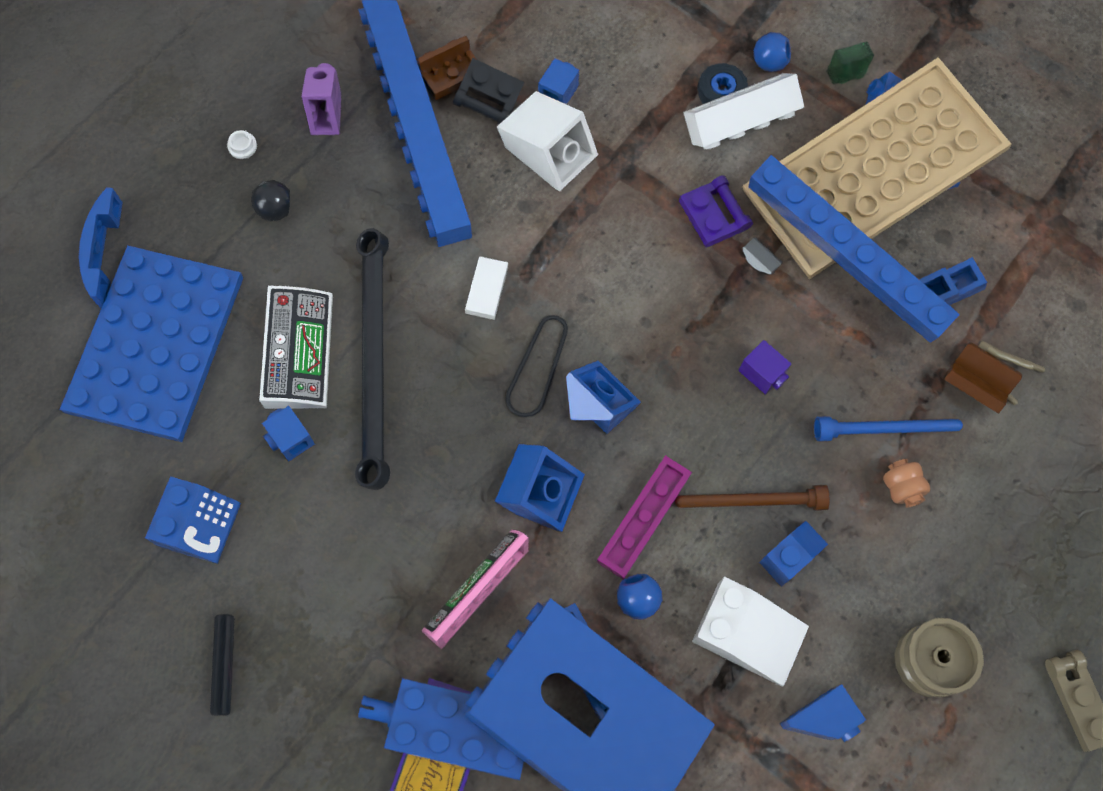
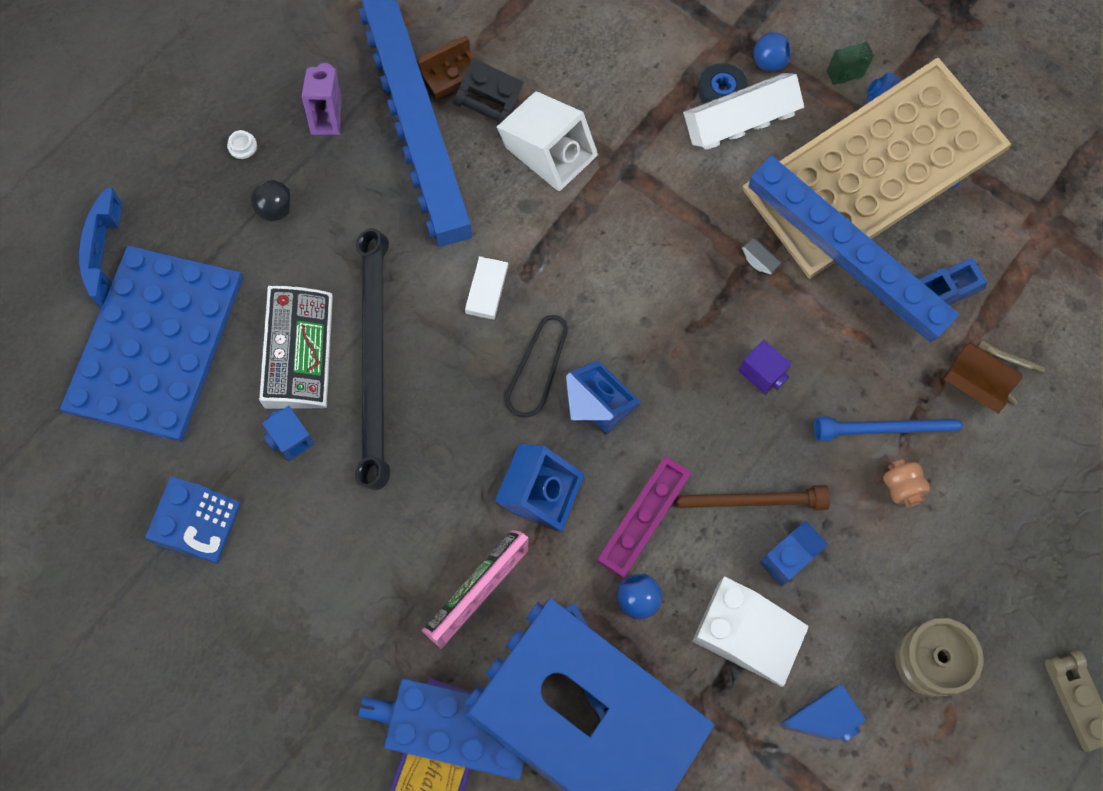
black axle [210,614,235,716] -> none
blue brick [538,58,579,105] -> none
dark purple plate [679,175,753,248] -> none

